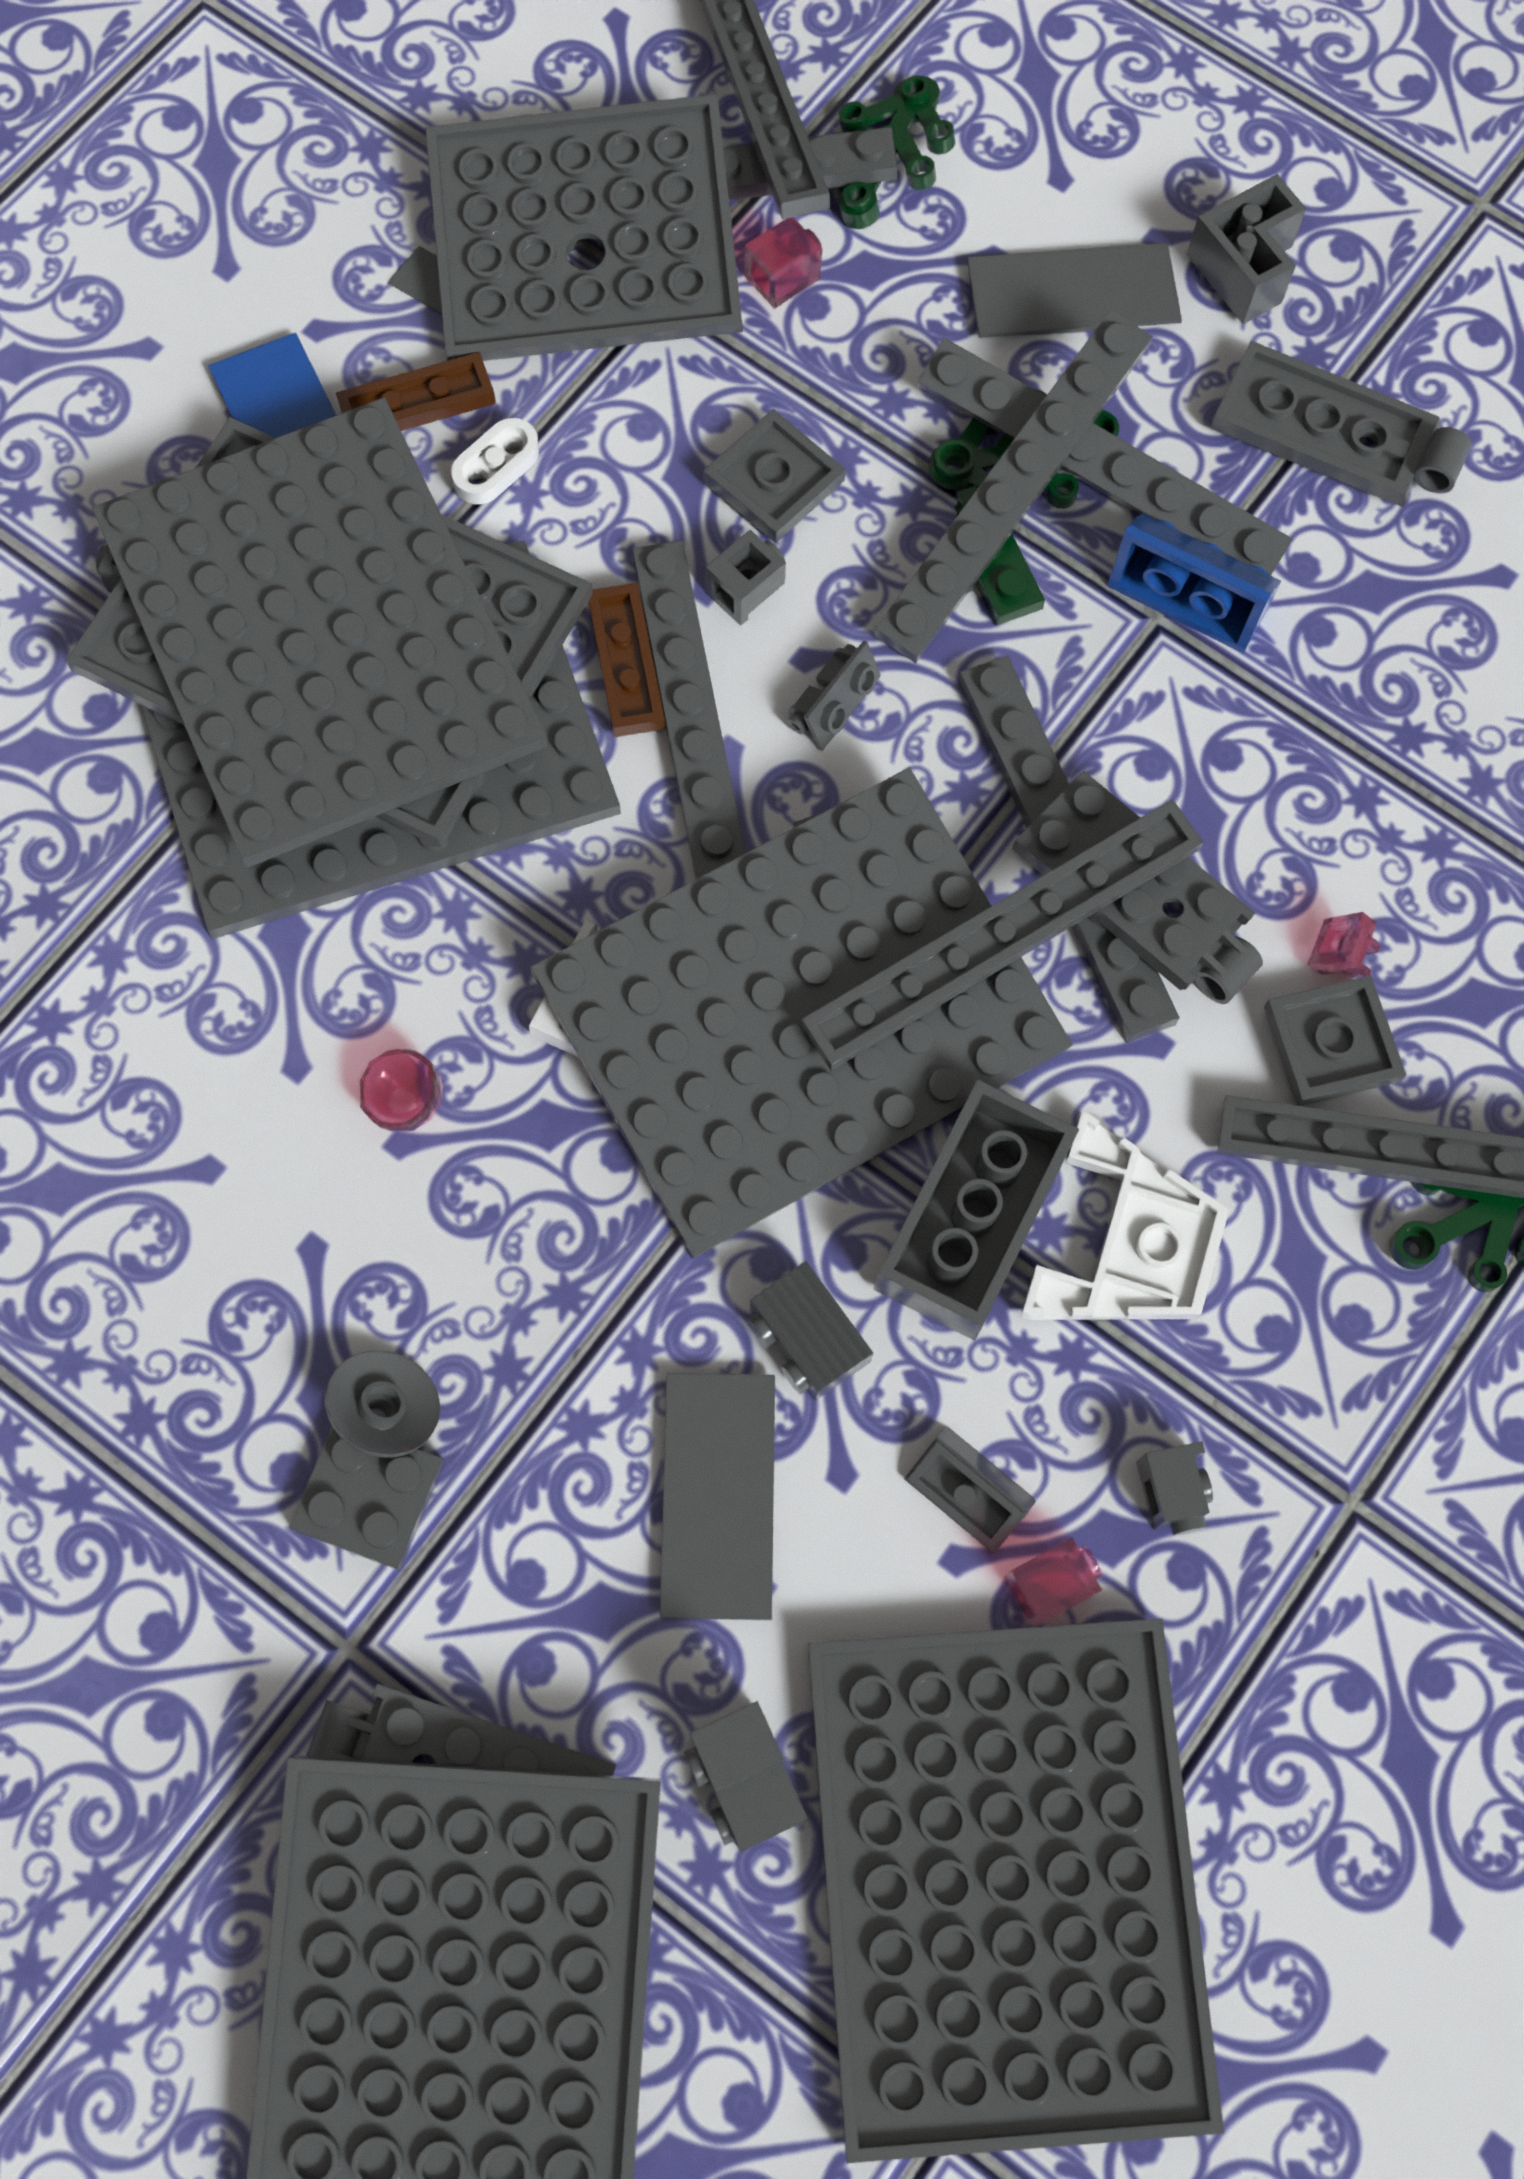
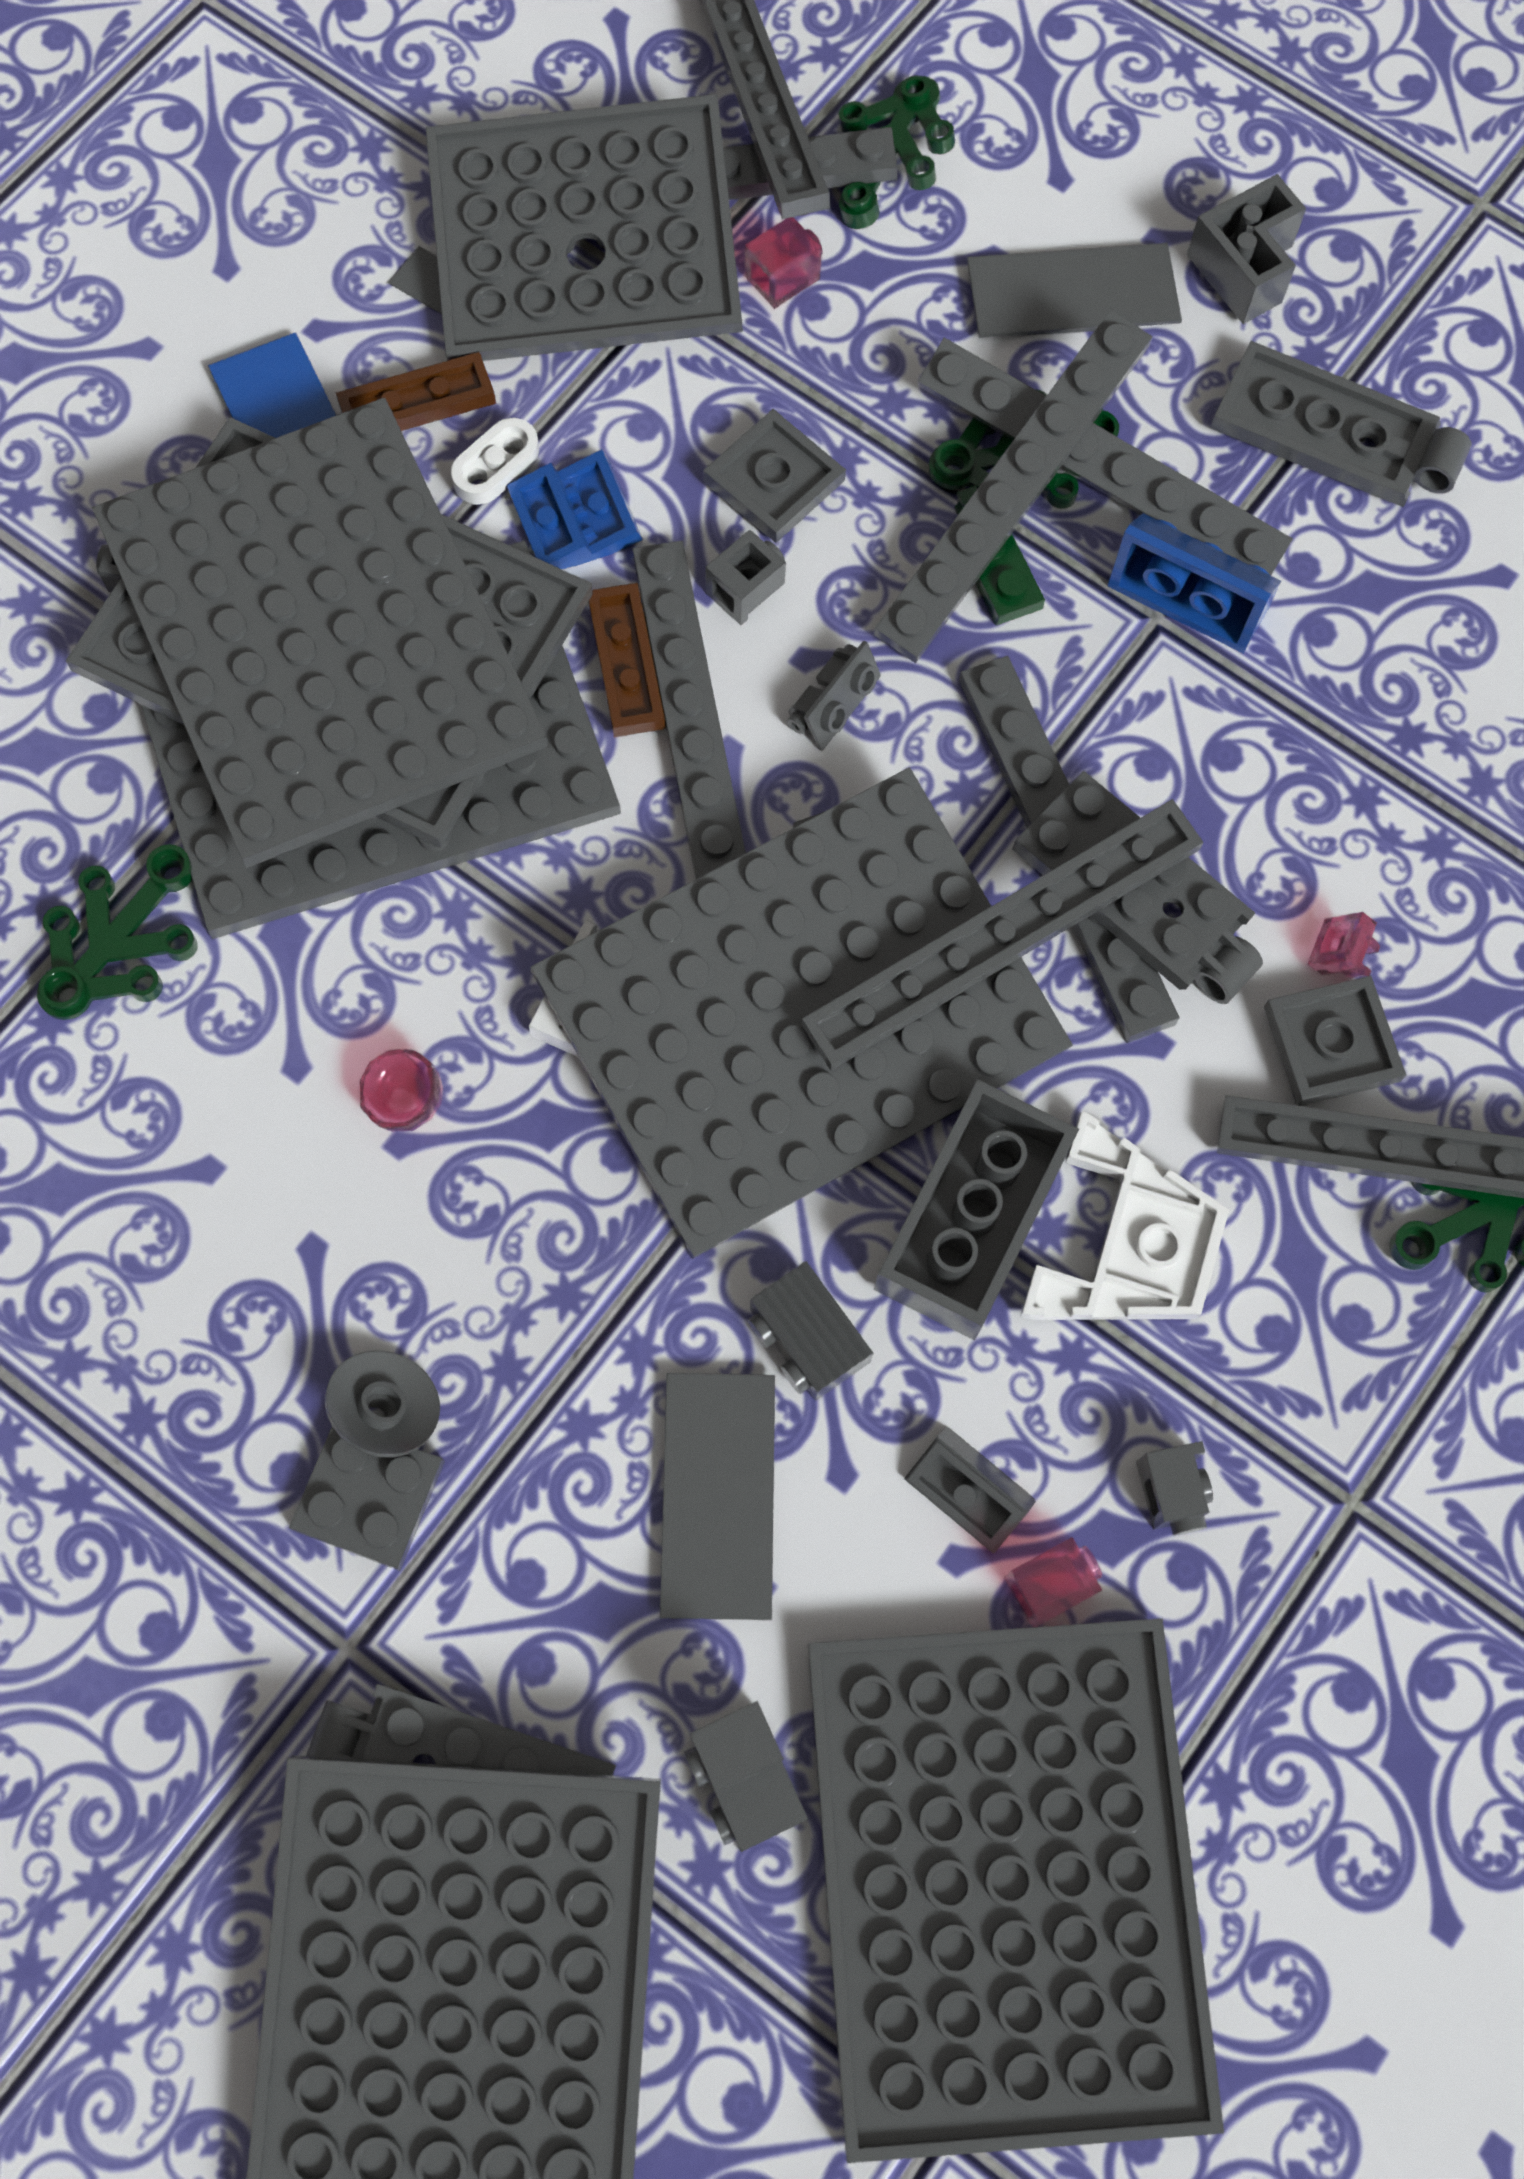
none -> dark green plant [37,844,198,1020]
none -> blue slope [506,449,643,569]

